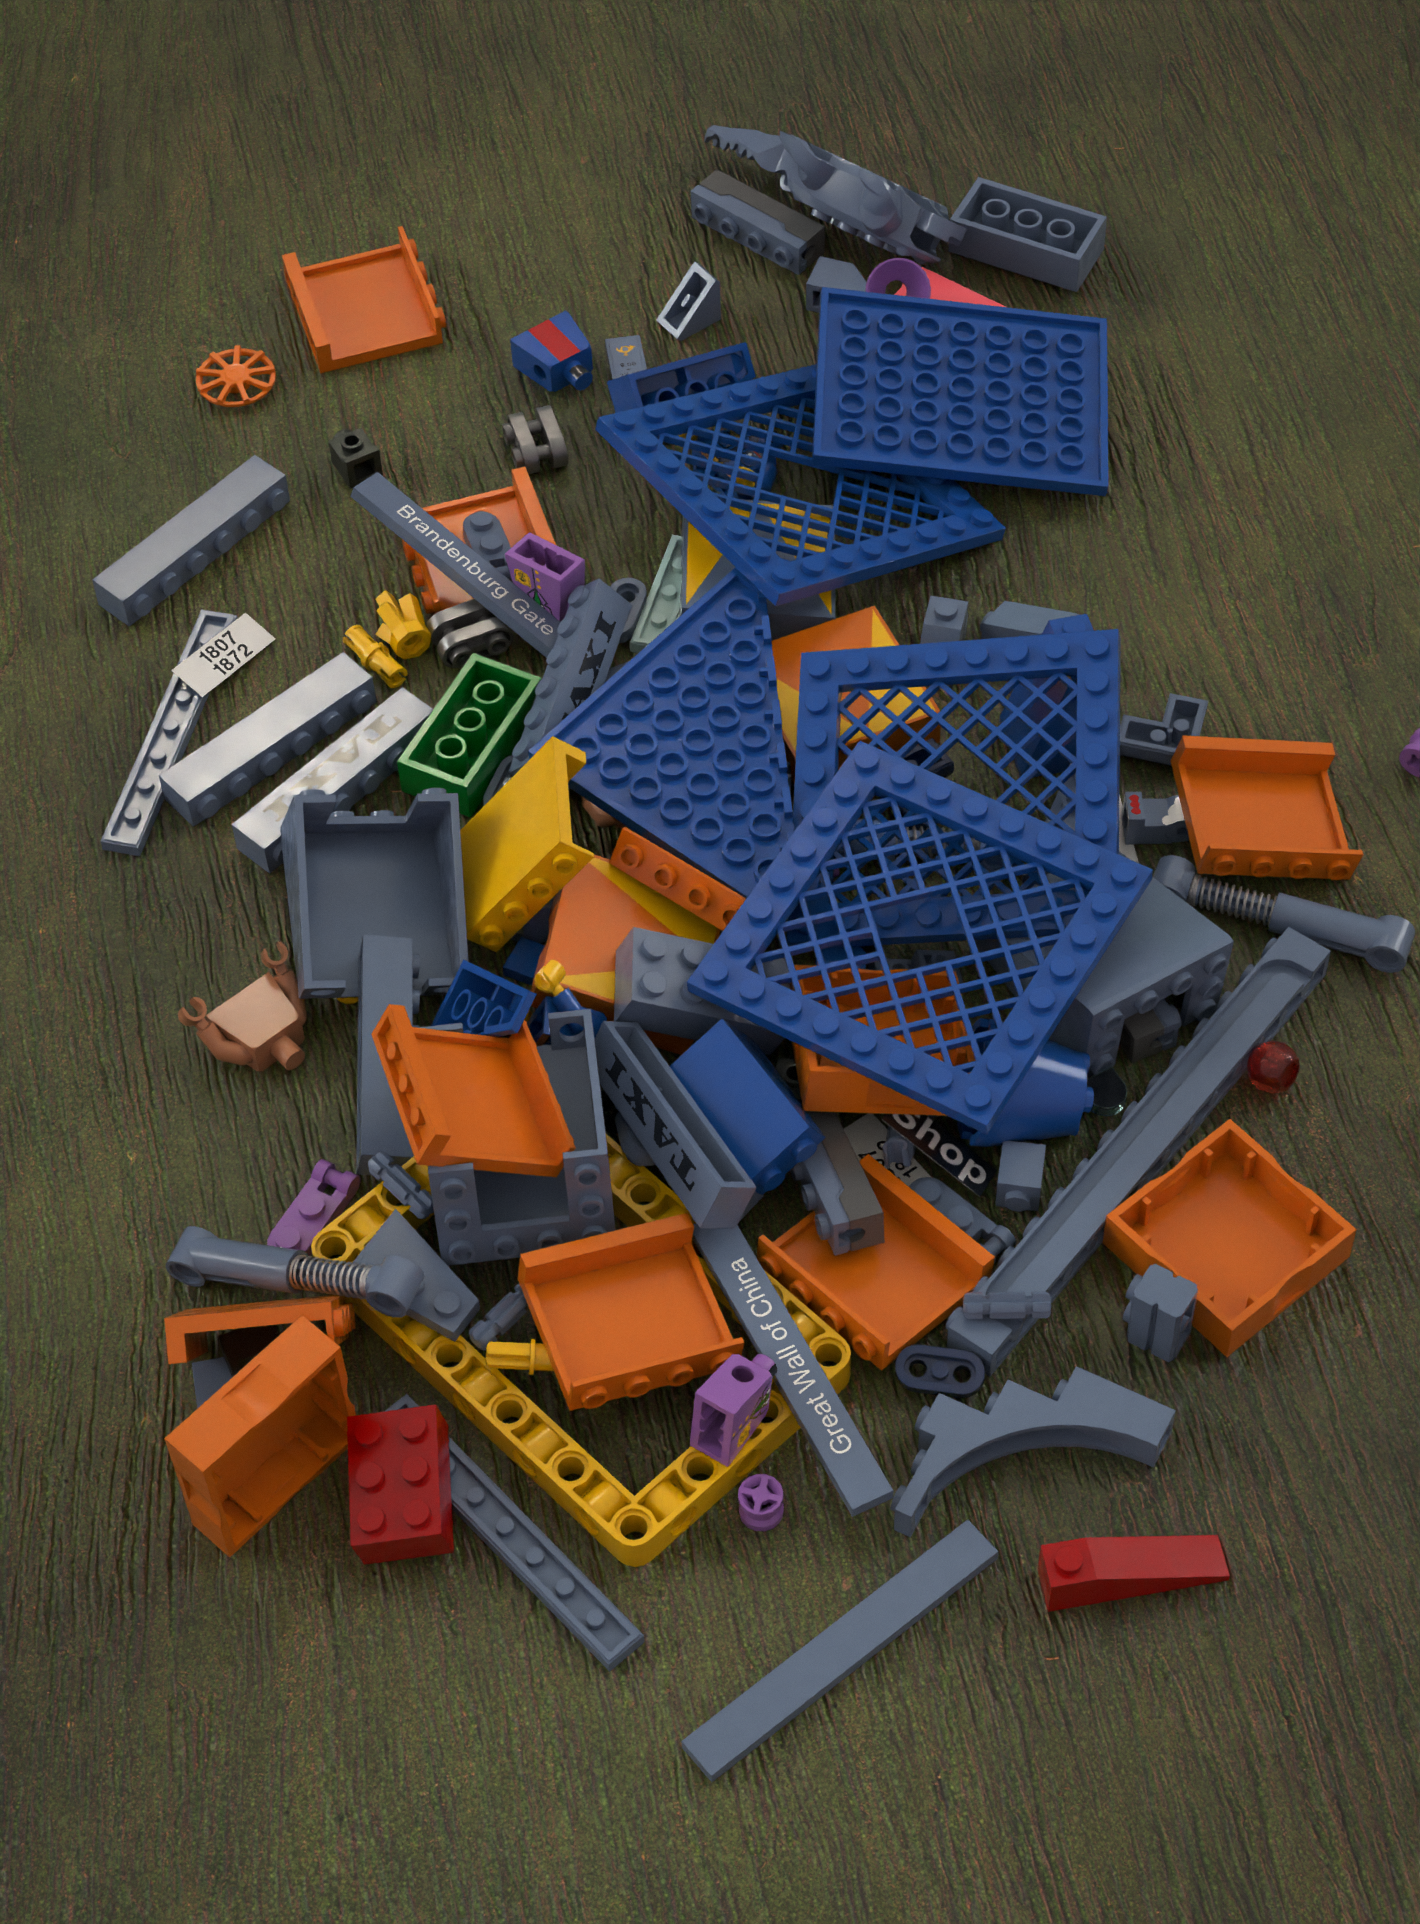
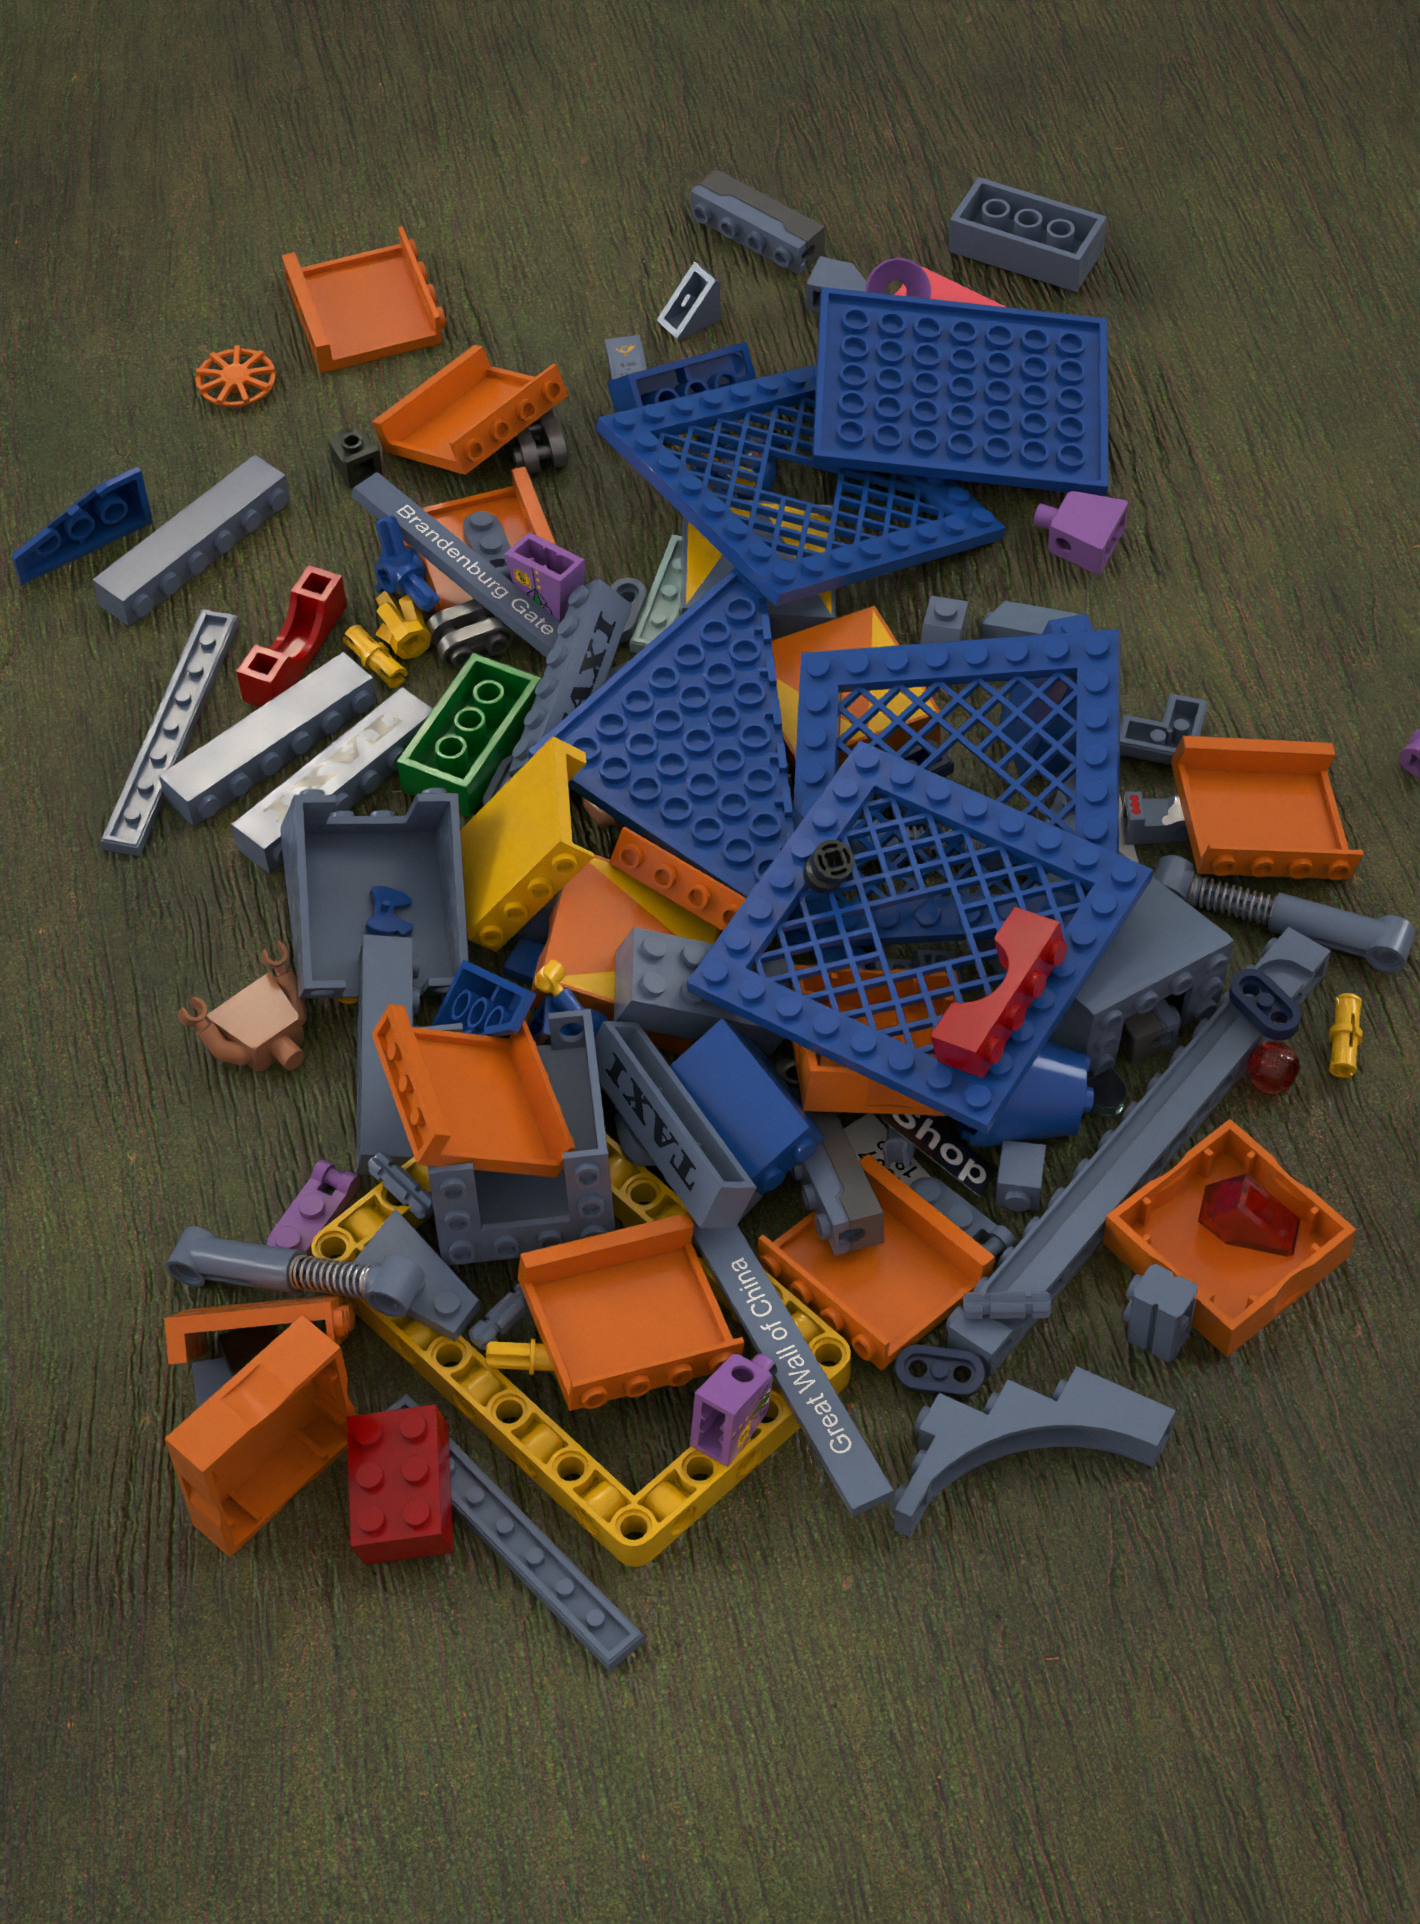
white sticker [171,613,276,697] -> none
blue torso [510,310,593,392] -> none
sand blue tile [681,1519,999,1782] -> none
sand blue animal [704,125,967,265] -> none
medium lavender wheel [738,1474,784,1531] -> none
red slope [1038,1535,1230,1612] -> none
none -> blue wedge [11,467,153,585]
none -> red arch [236,565,347,707]
none -> blue piece [365,886,414,937]
none -> orange panel [372,345,569,475]
none -> blue bush [374,516,439,612]
none -> pearl dark grey wheel [803,840,855,894]
none -> red arch [930,907,1067,1078]
none -> medium lavender torso [1033,491,1128,575]
none -> clear red slope [1198,1173,1301,1257]
none -> dark blue plate [1229,969,1301,1041]
none -> yellow pin [1329,993,1363,1078]

